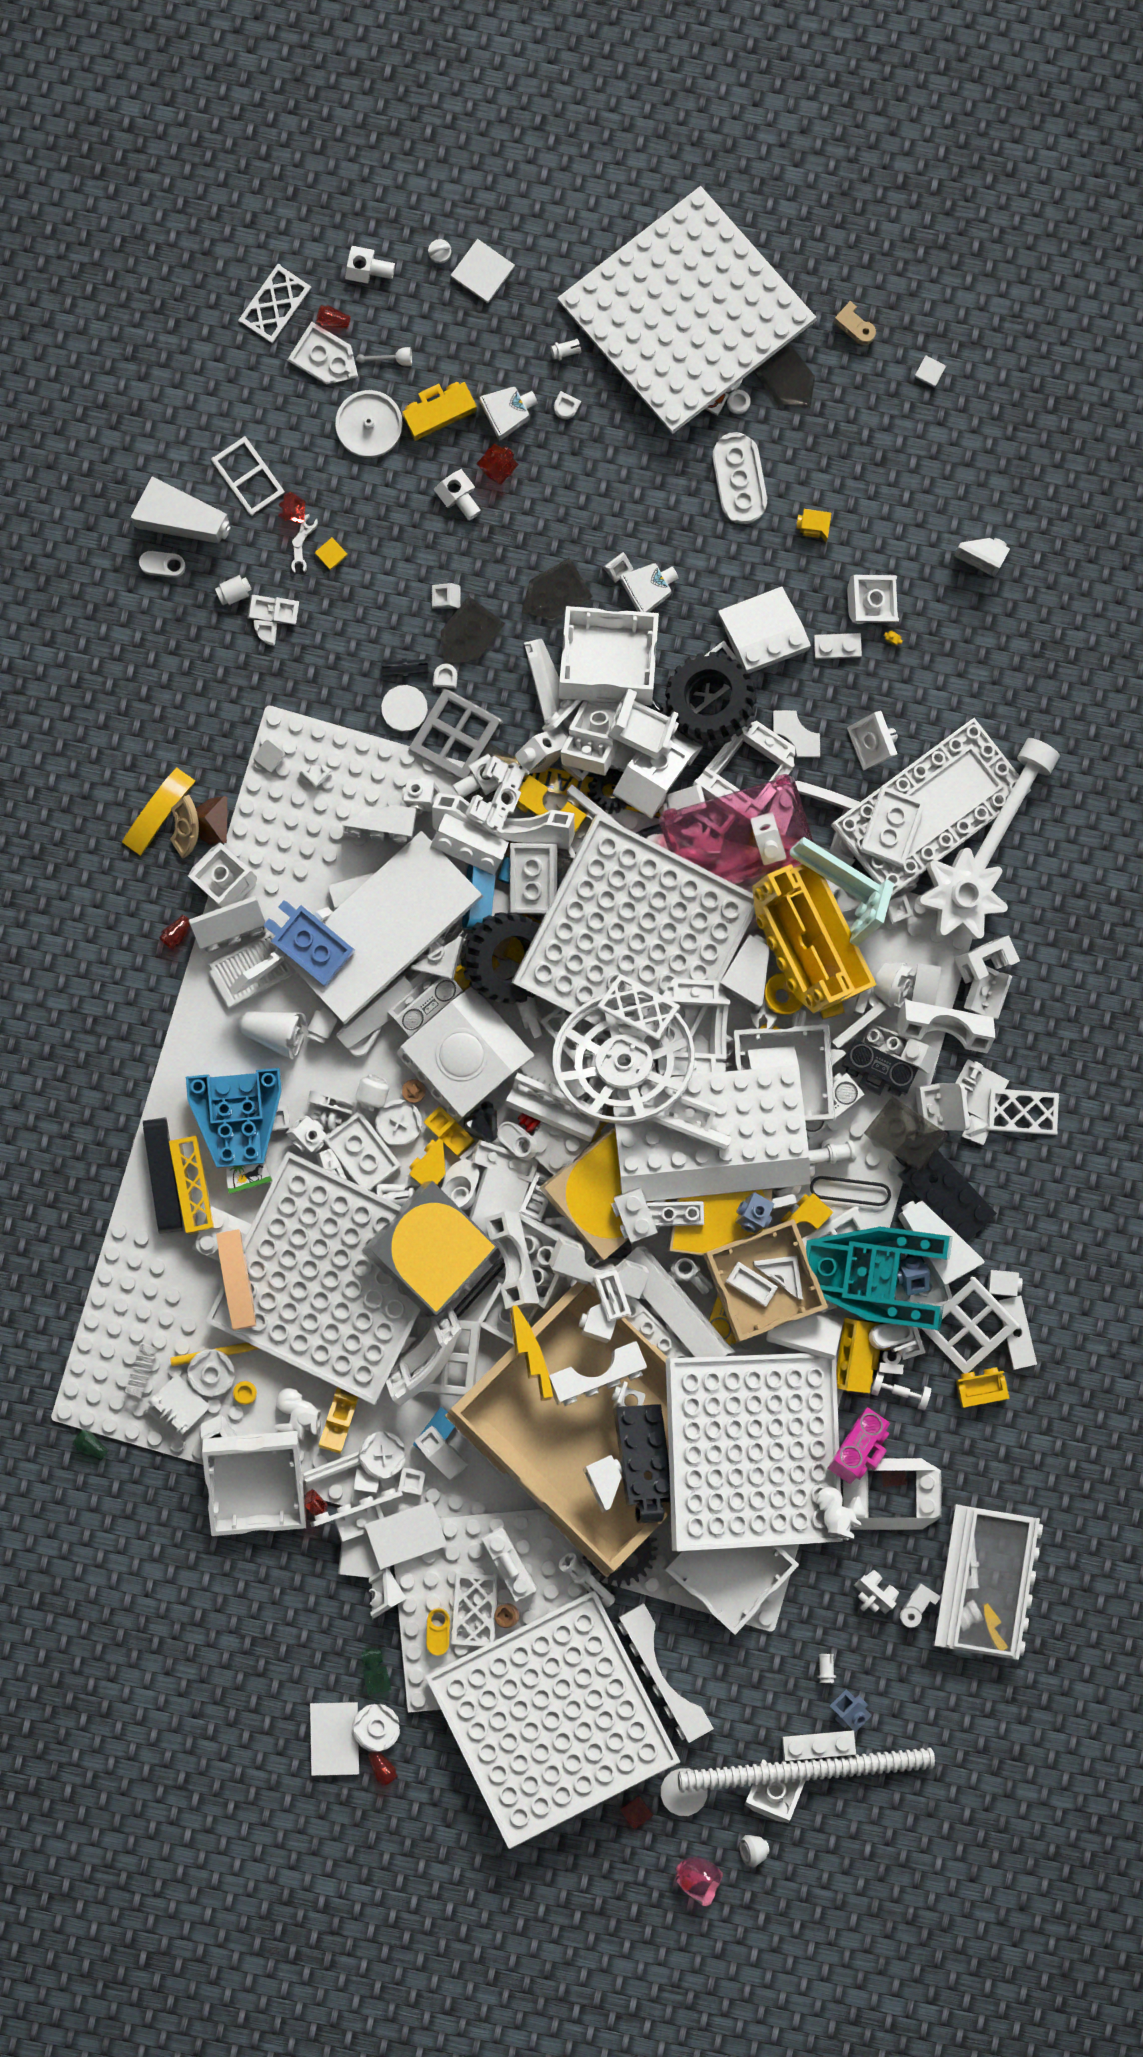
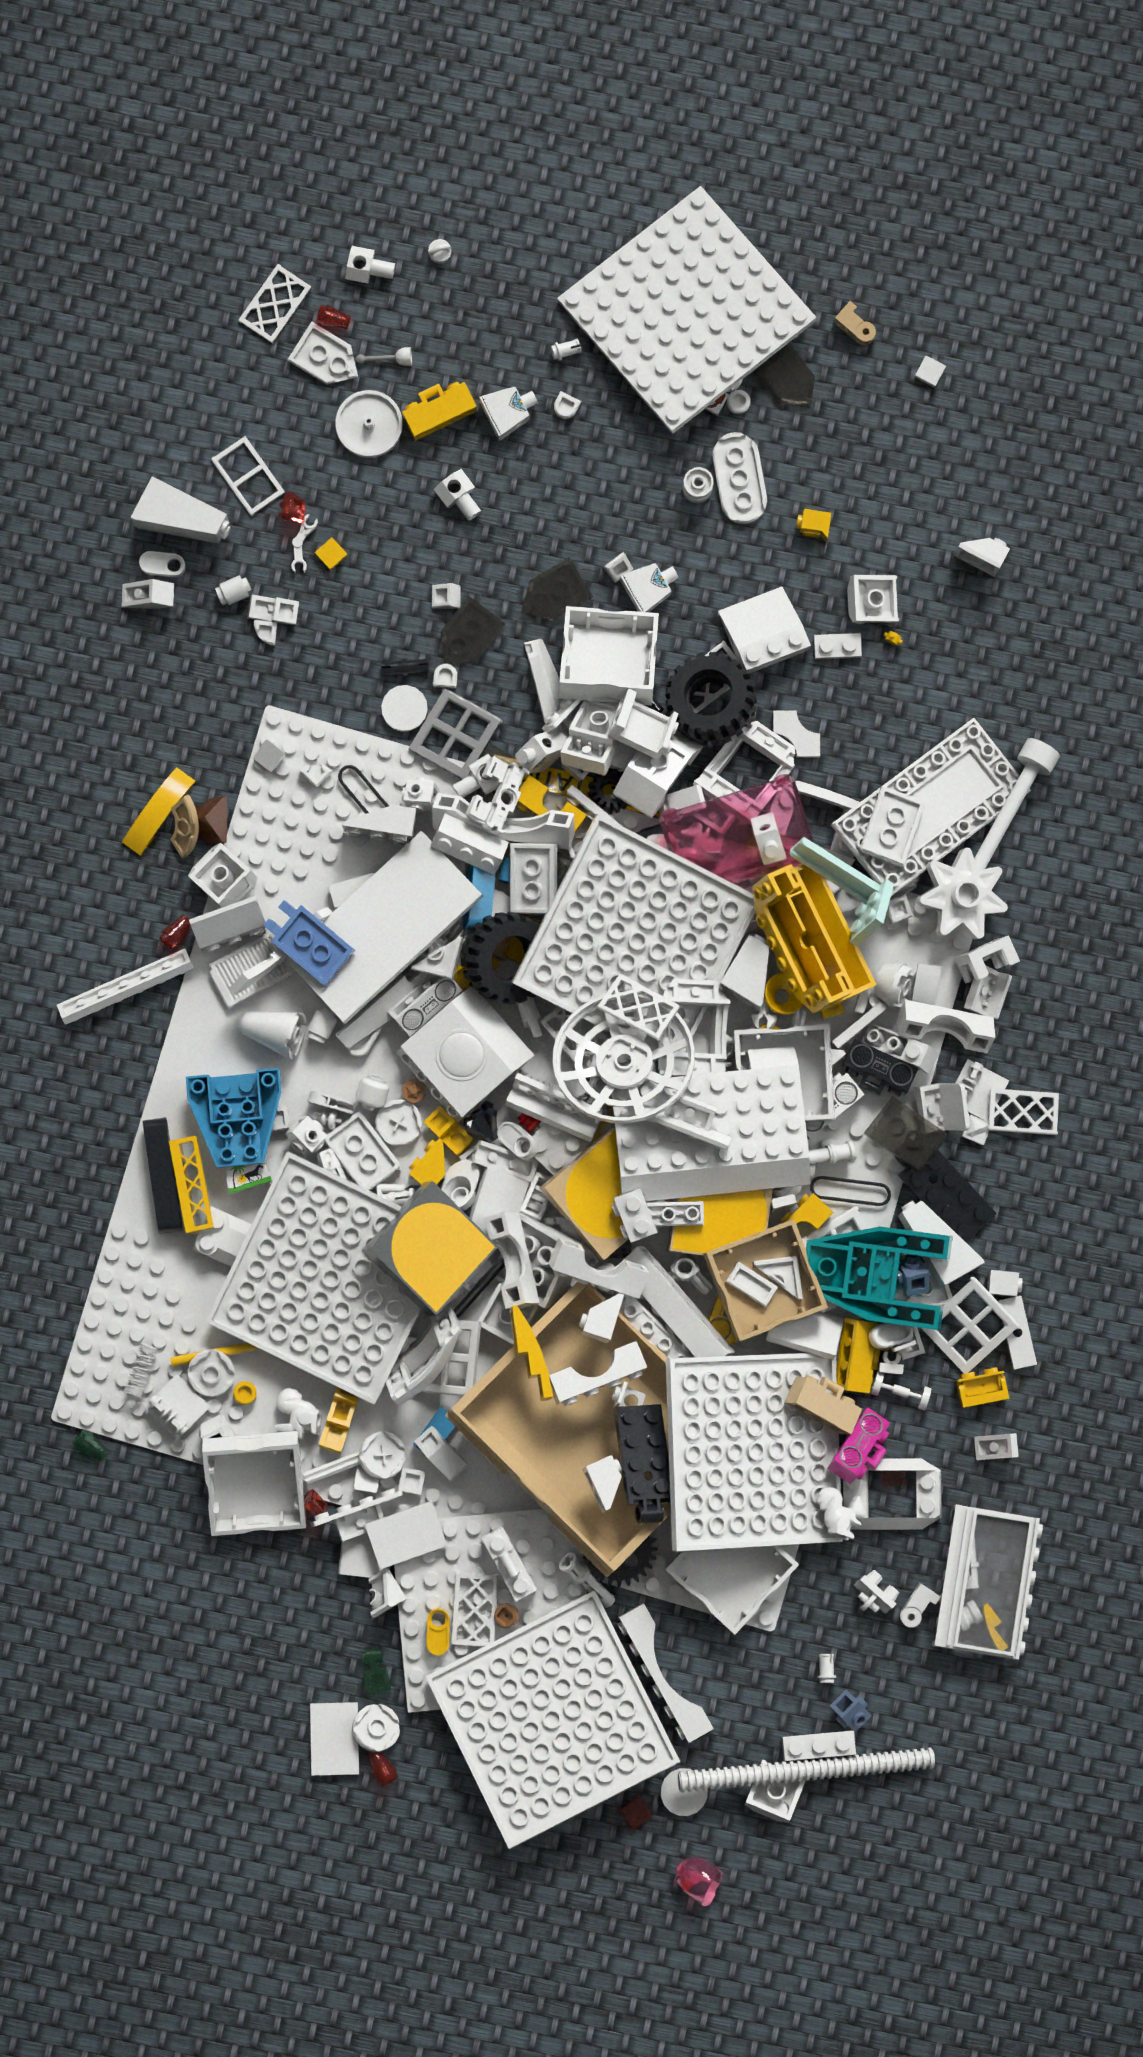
light nougat slope [216,1229,257,1331] -> none
white tile [451,239,515,303] -> none
clear red brick [476,444,519,485] -> none
white tile [593,1270,631,1323] -> none
sand blue brick [735,1192,775,1233] -> none
white cone [740,1835,769,1867] -> none
white tile [847,711,898,771] -> none
none -> white plate [57,949,194,1025]
none -> white slope [122,579,174,609]
none -> black piece [338,765,389,814]
none -> white wheel [682,467,714,503]
none -> tan piece [784,1375,862,1434]
none -> white slope [974,1433,1018,1460]

